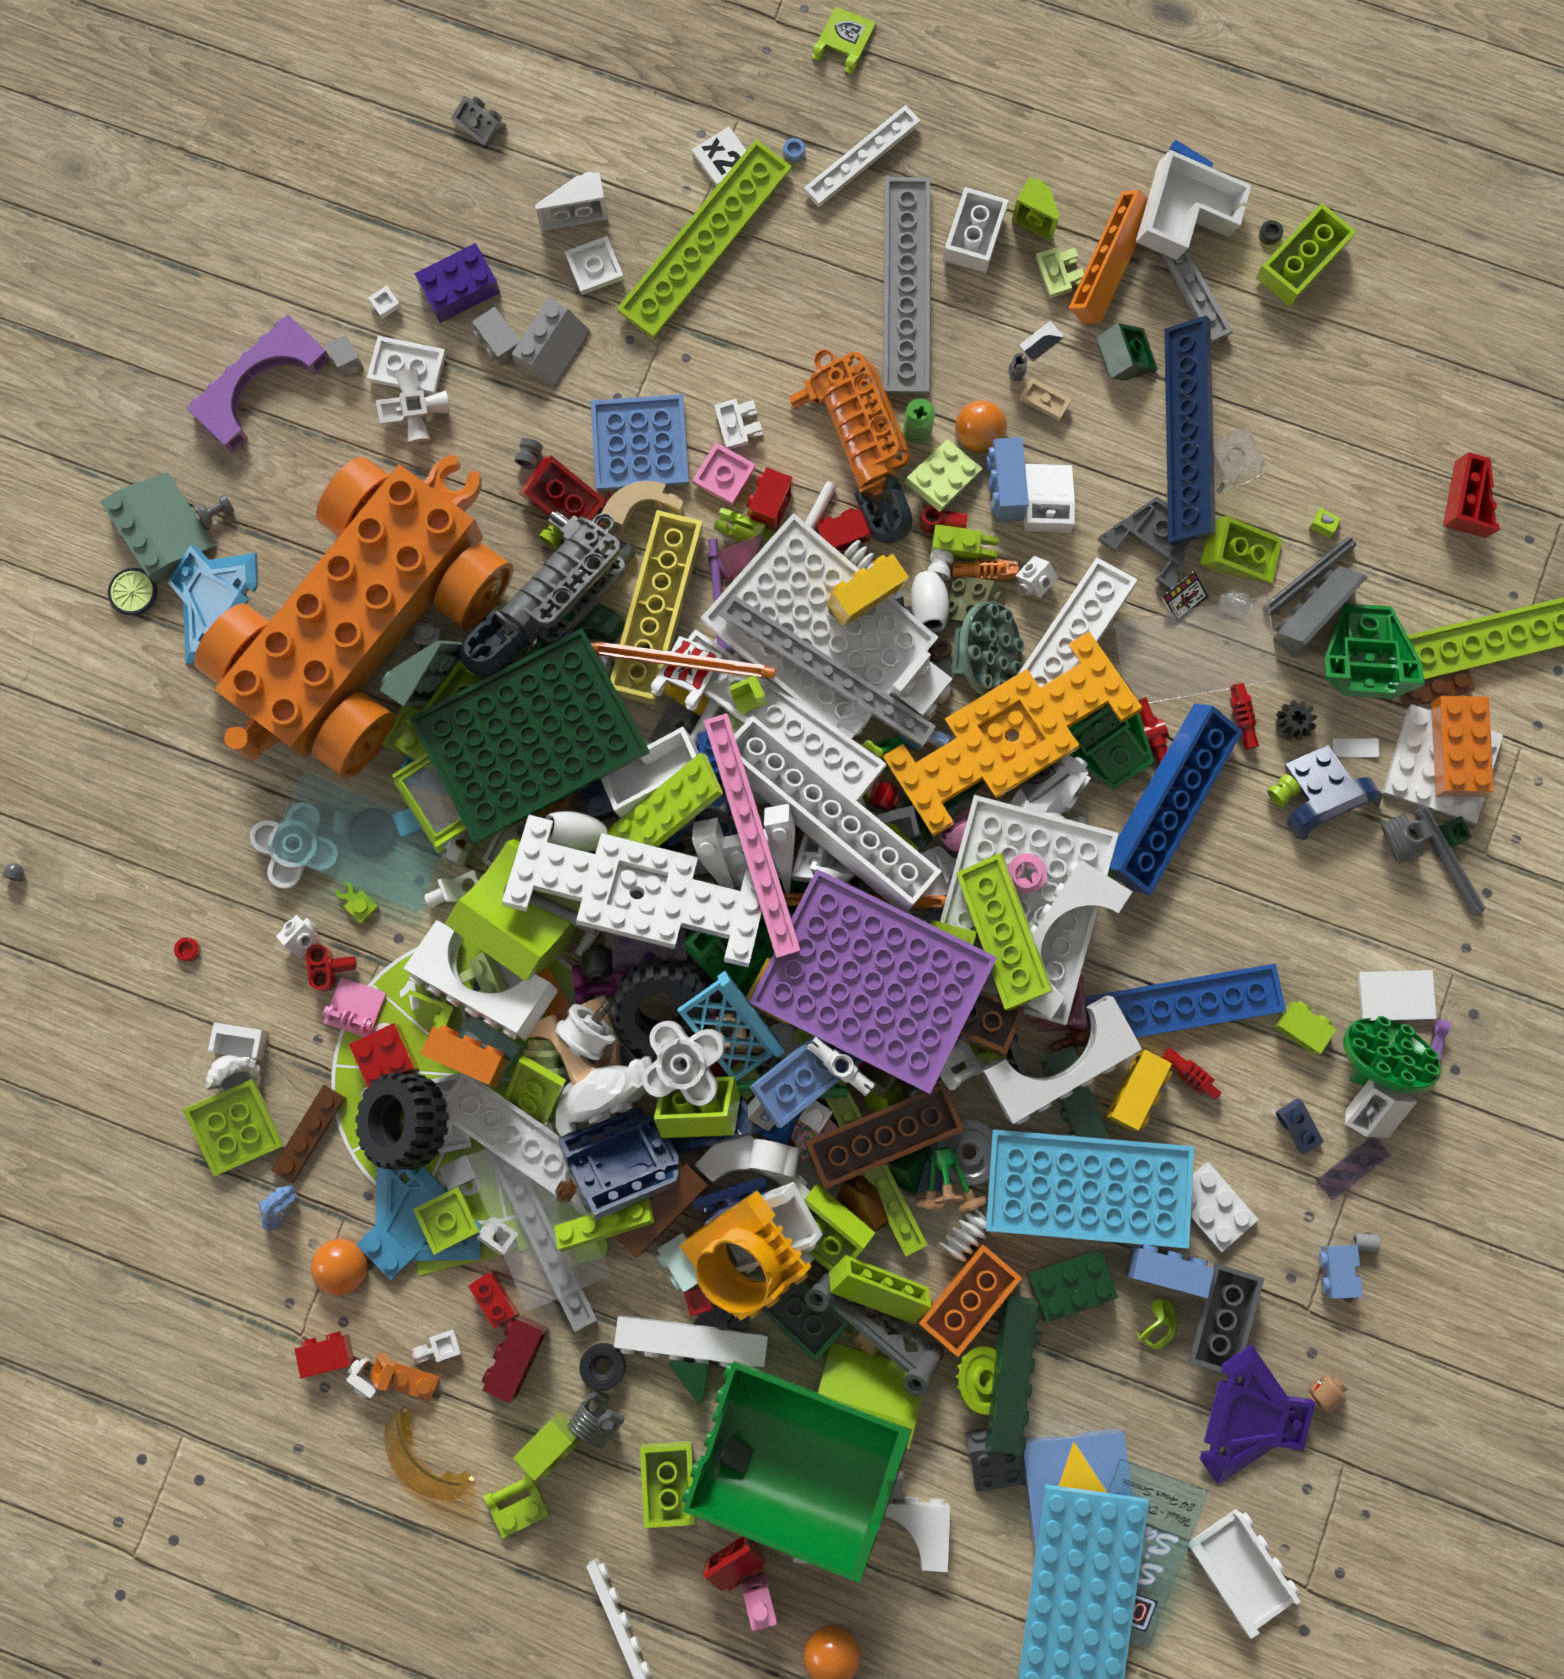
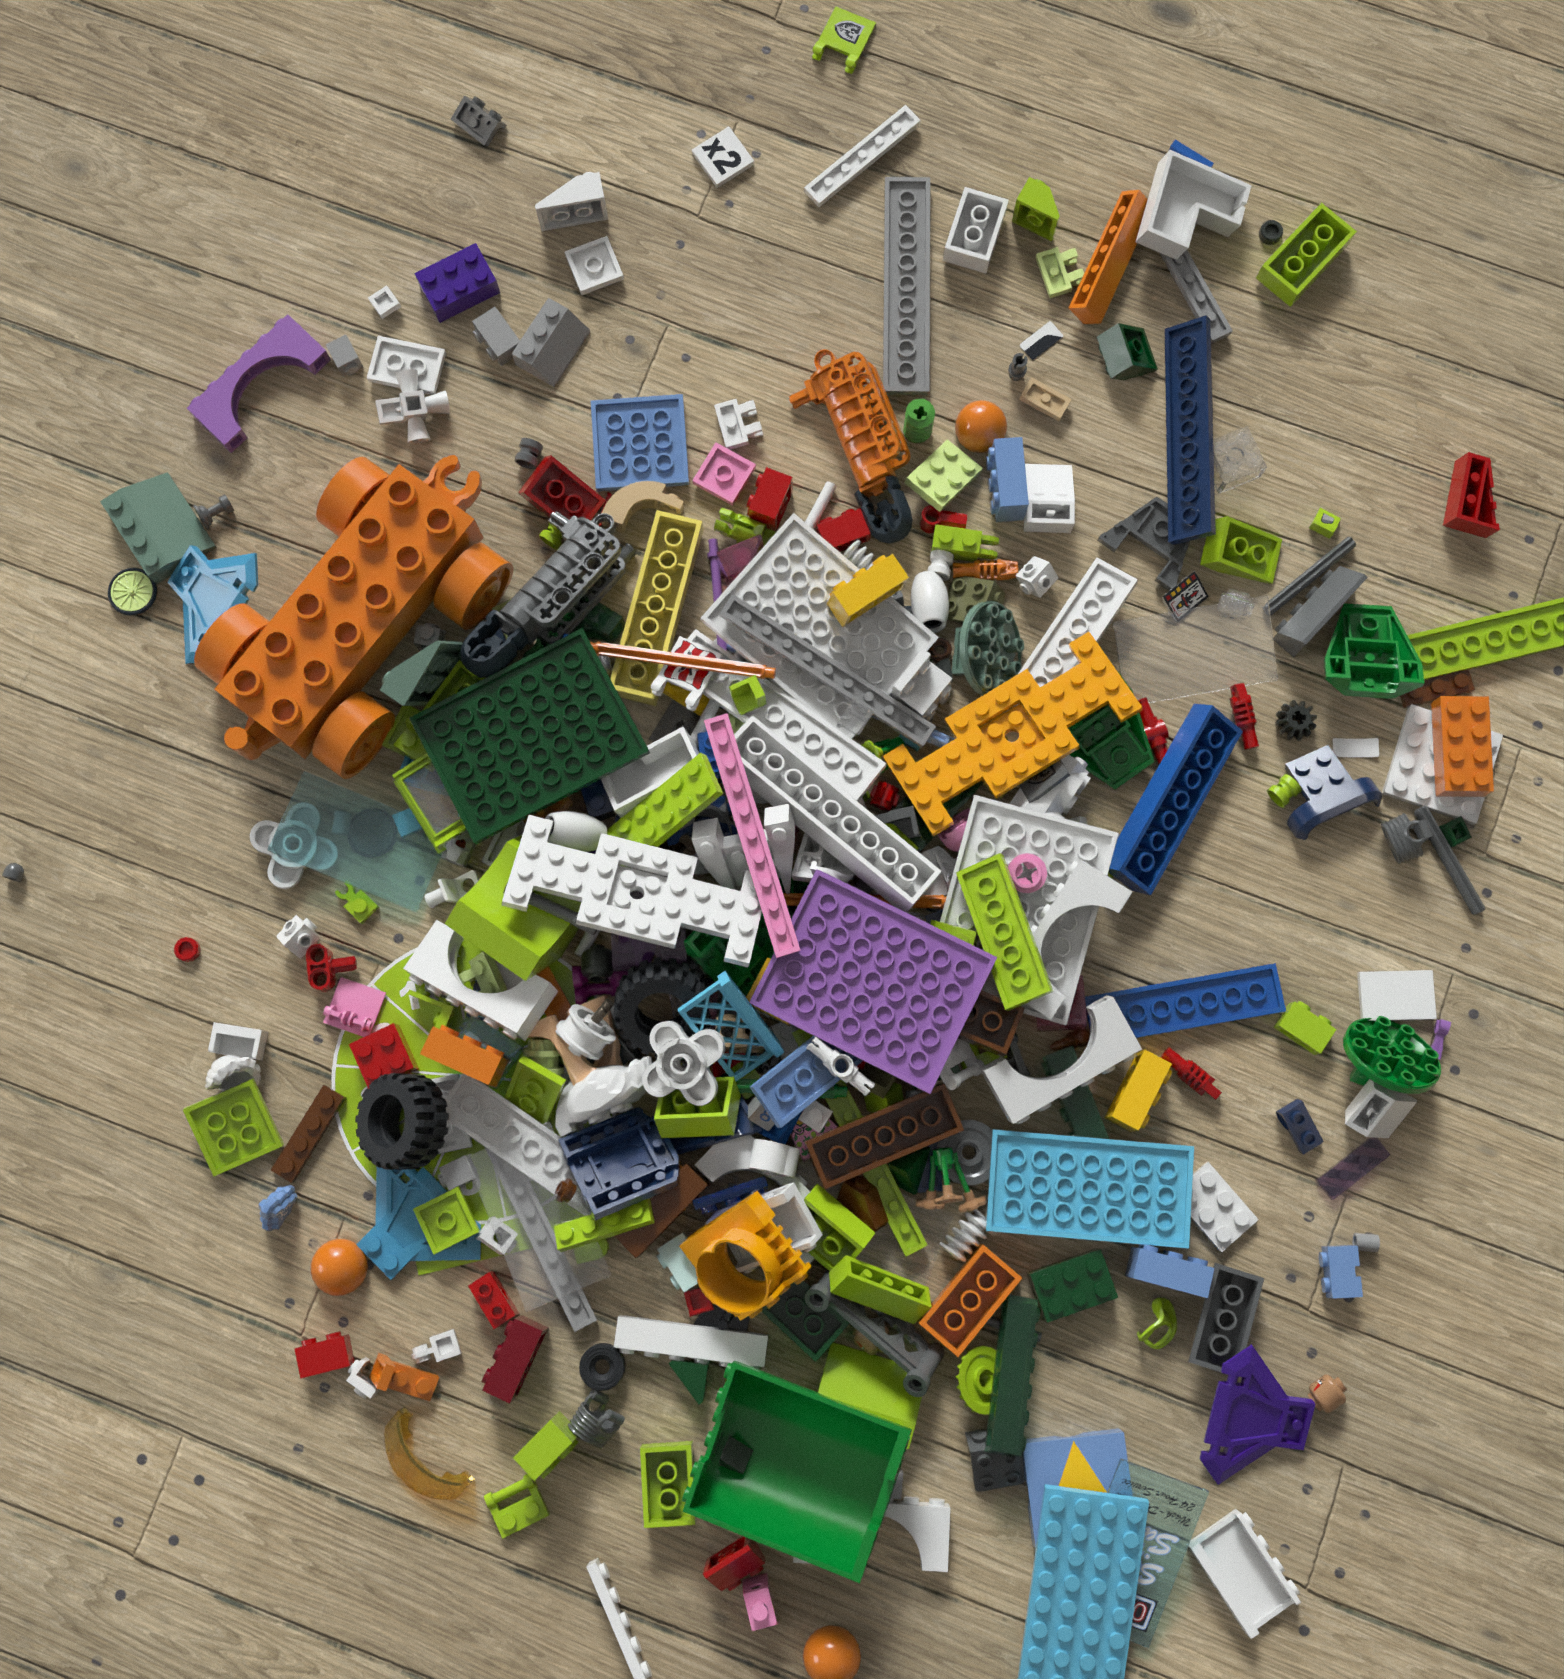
lime plate [617,139,792,339] -> none
medium blue tile [783,138,805,163] -> none

